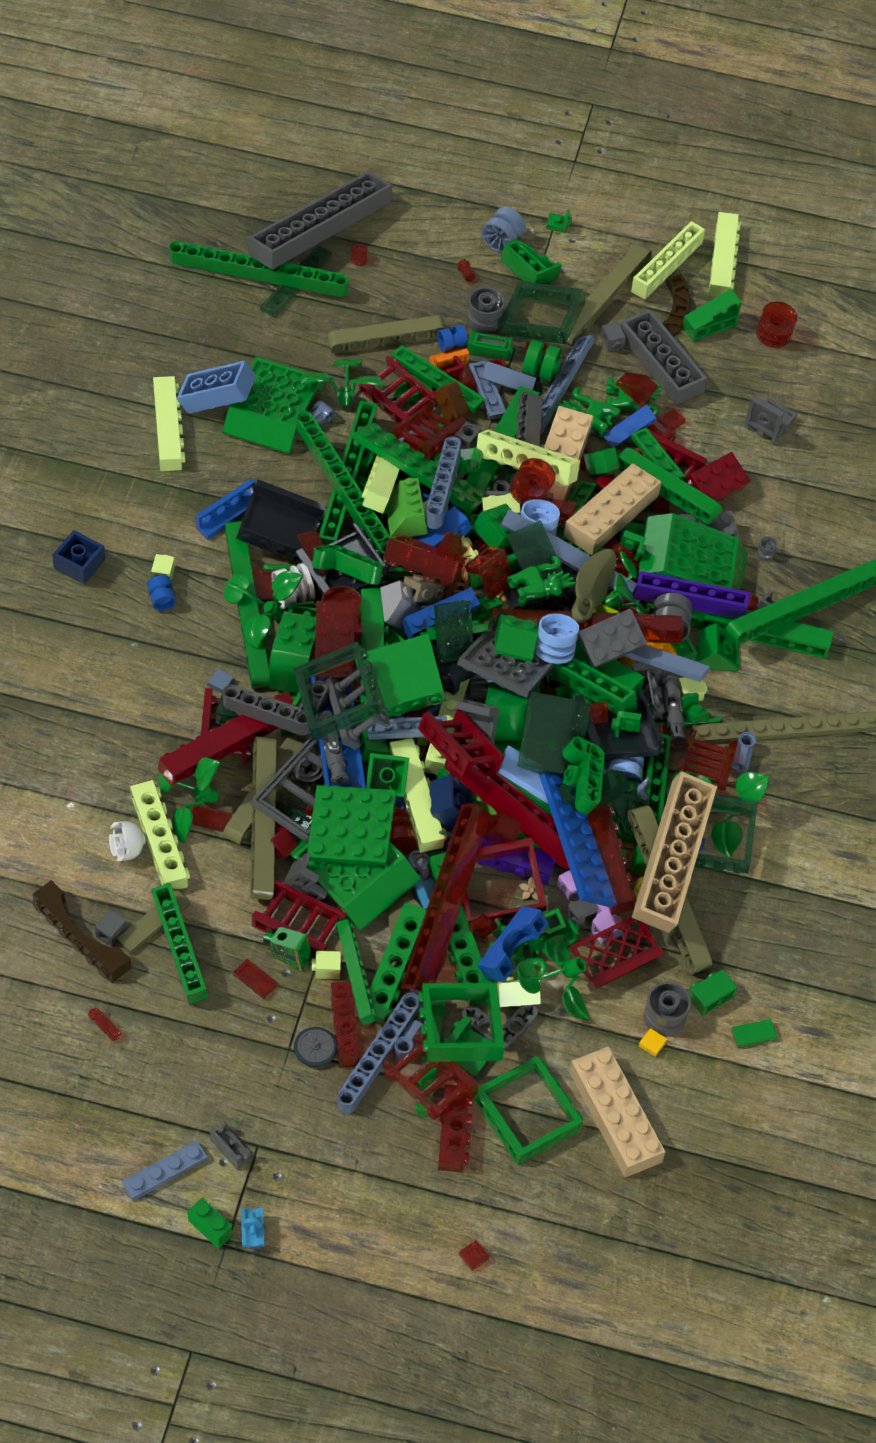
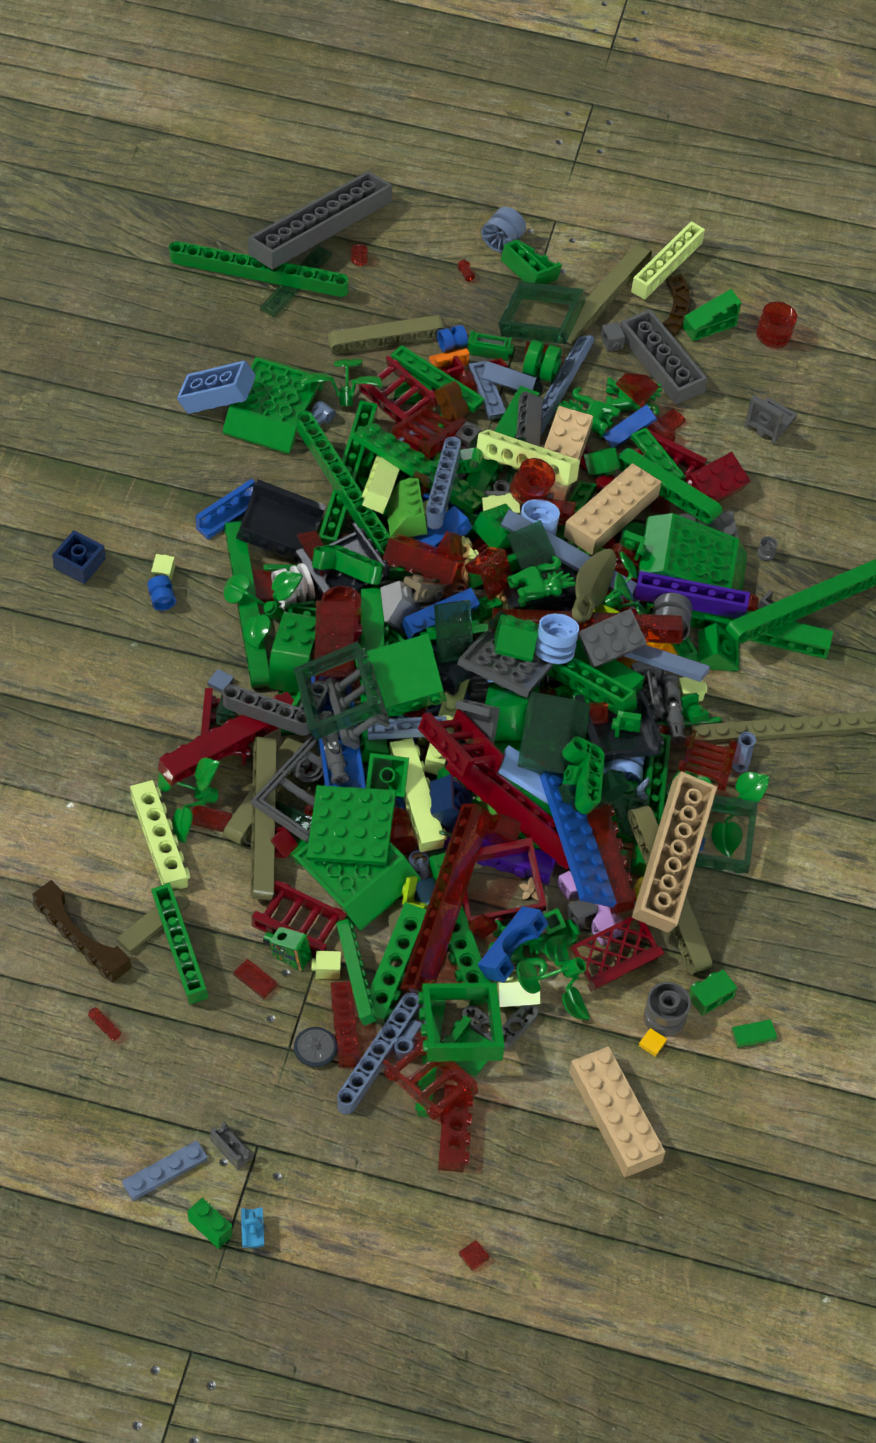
dark grey panel [95,910,127,947] -> none
white cylinder [109,821,145,861] -> none
yellowish green brick [153,376,185,471] -> none
dark grey panel [284,853,327,901] -> none
dark grey wheel [467,287,505,334] -> none
green window [473,1056,583,1166] -> none
green bracket [546,210,572,233] -> none
yellowish green brick [708,212,741,297] -> none
none -> lime bracket [402,876,432,909]
none -> animal [413,471,432,496]

